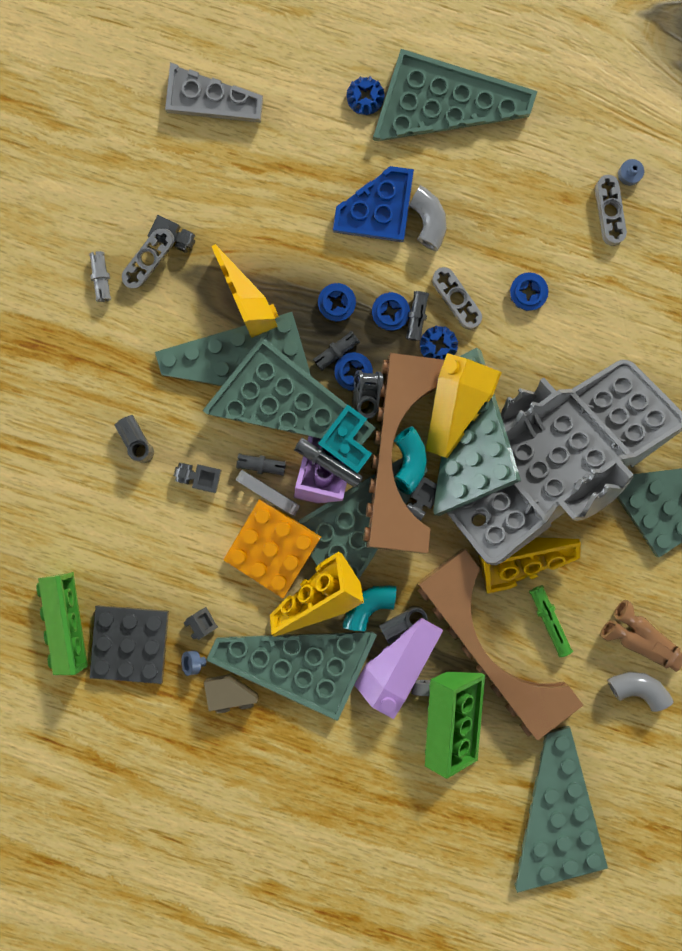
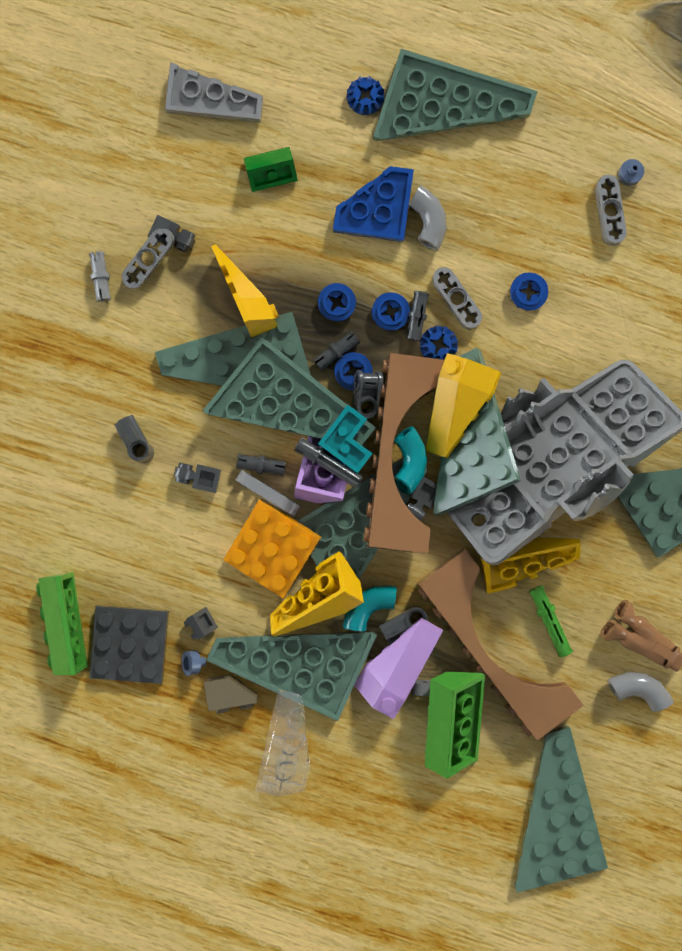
none -> green panel [244,147,298,192]
none -> clear wedge [255,689,310,797]

